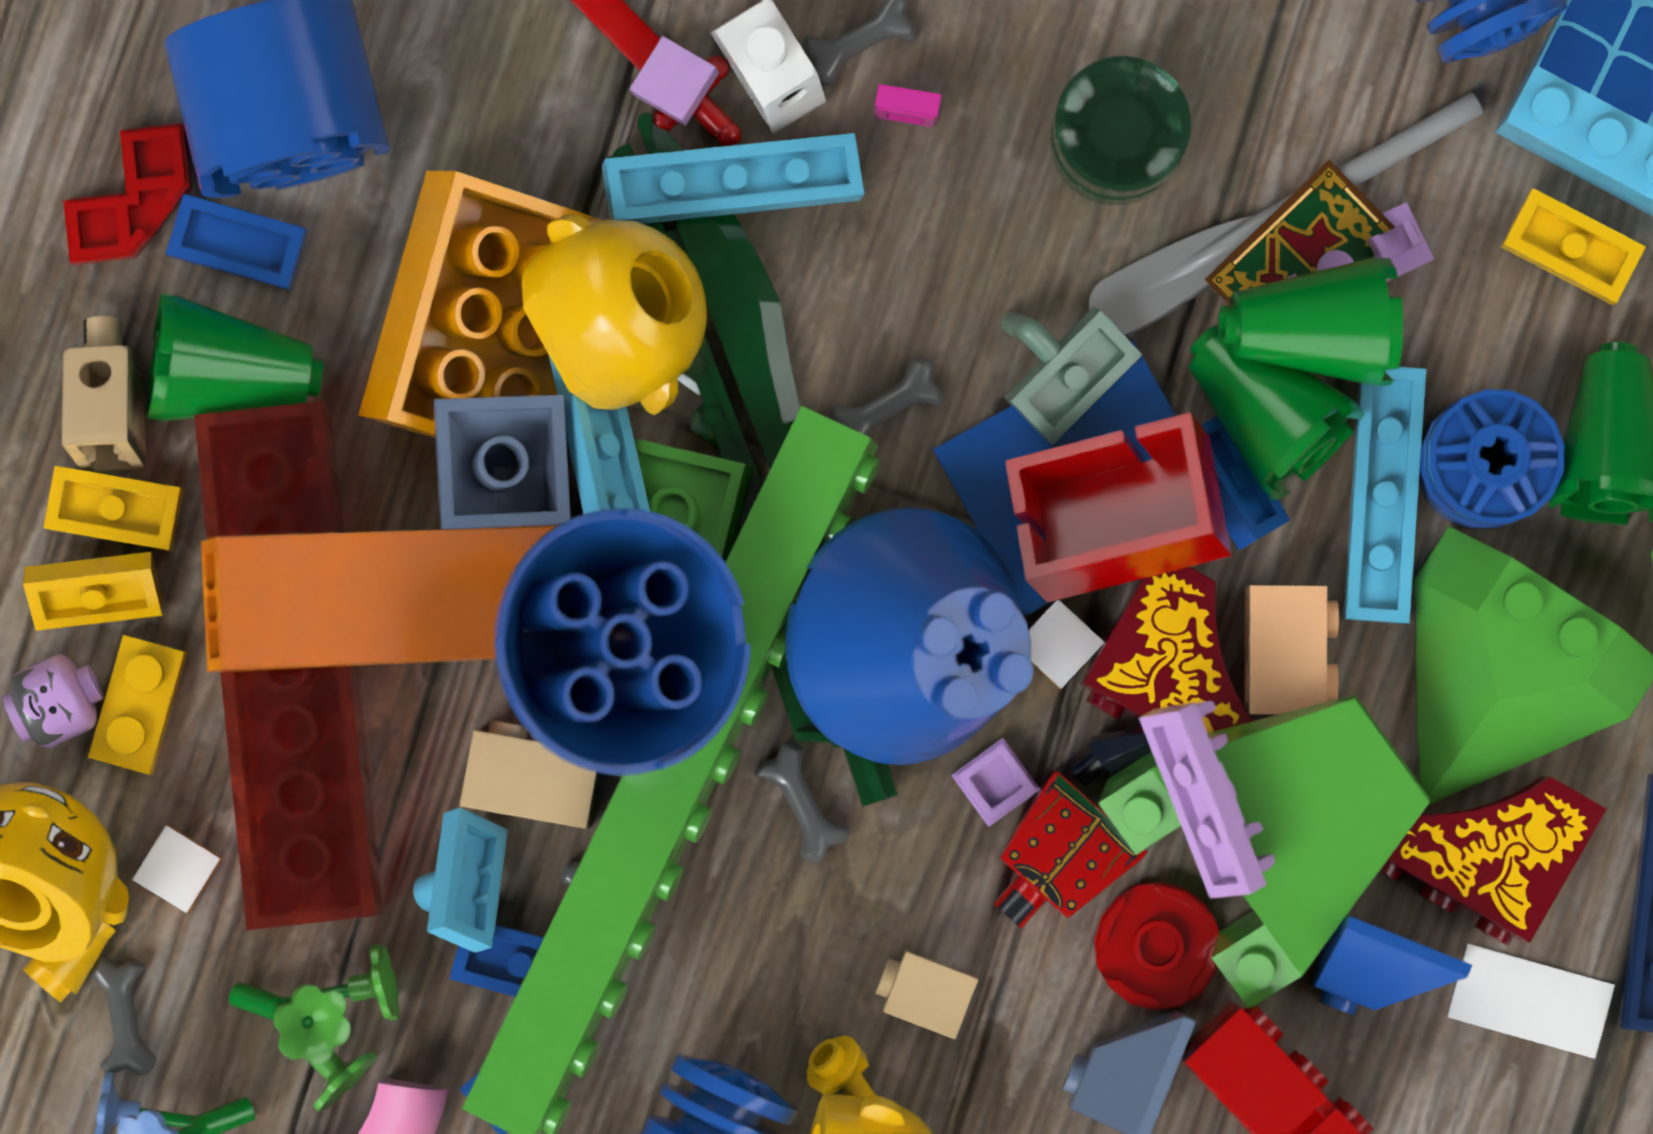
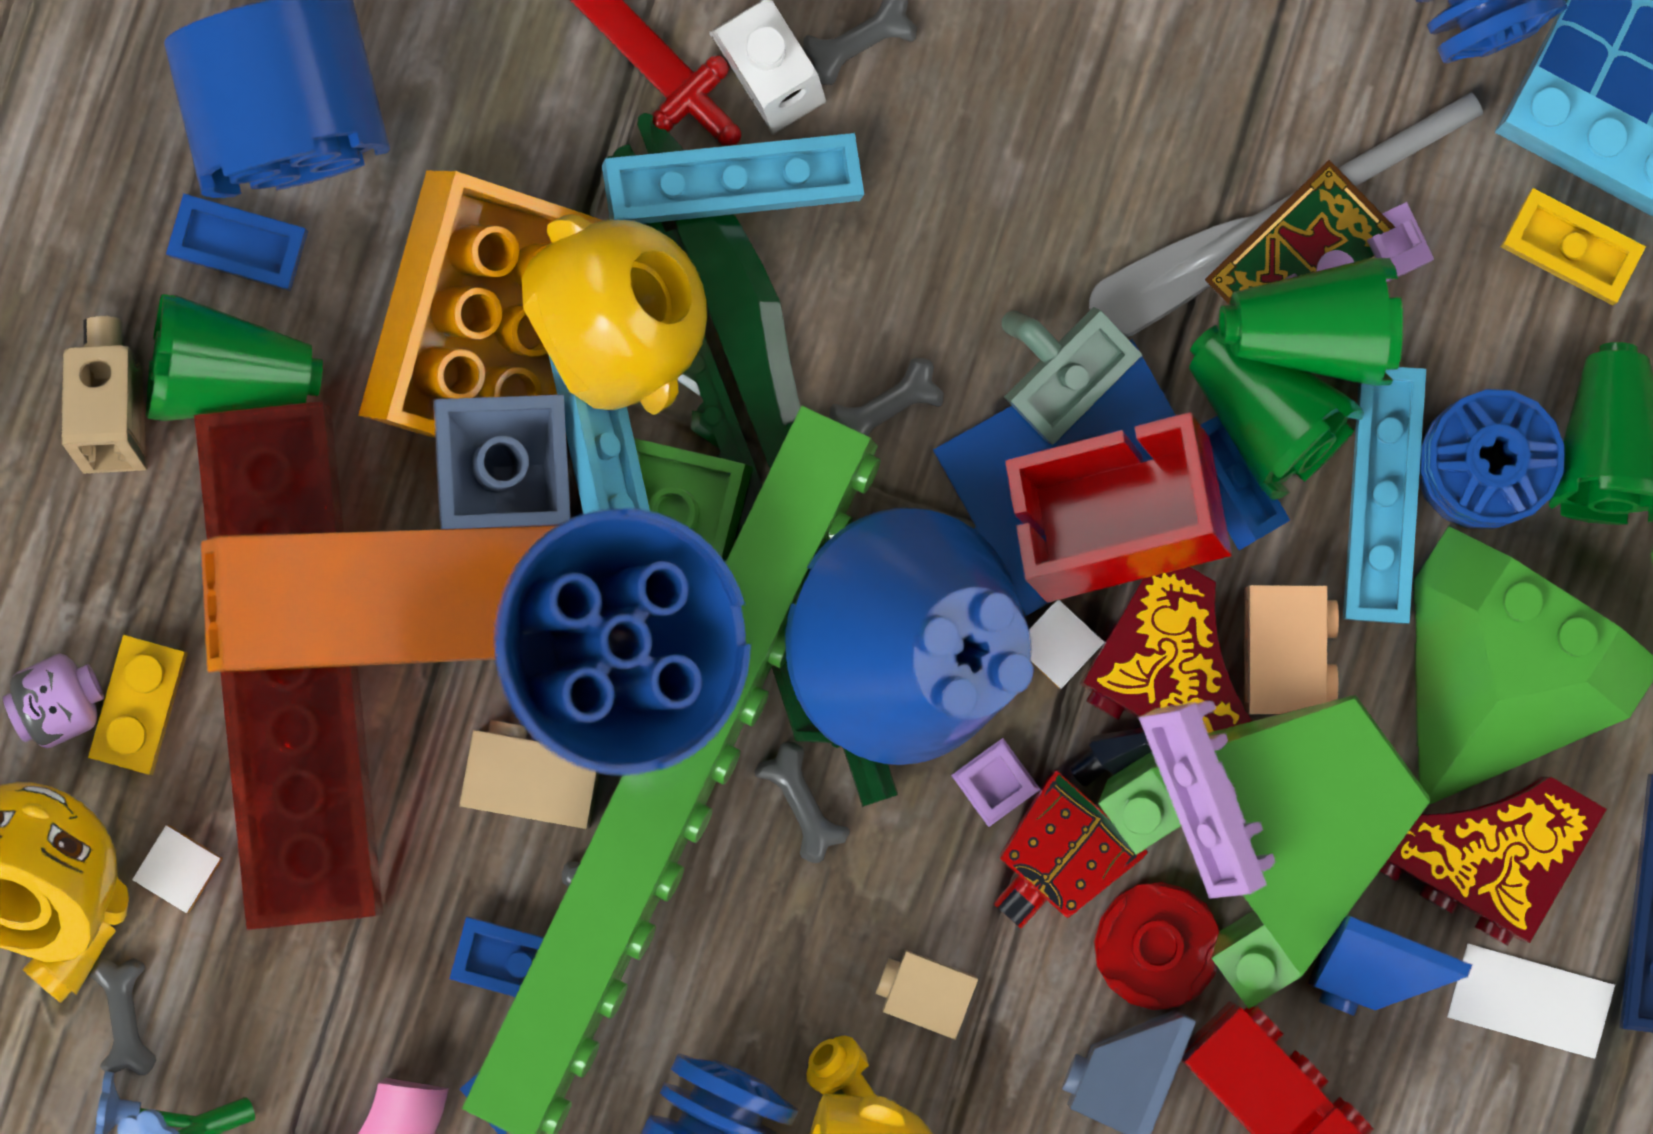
yellow plate [23,552,163,631] -> none
yellow plate [43,466,184,552] -> none
red tile [63,123,192,266] -> none
bright green plant [229,943,400,1112] -> none
medium azure tile [413,807,508,953] -> none
lavender tile [629,36,719,126] -> none
dark pink tile [874,84,942,128] -> none
clear green wheel [1050,56,1191,205] -> none

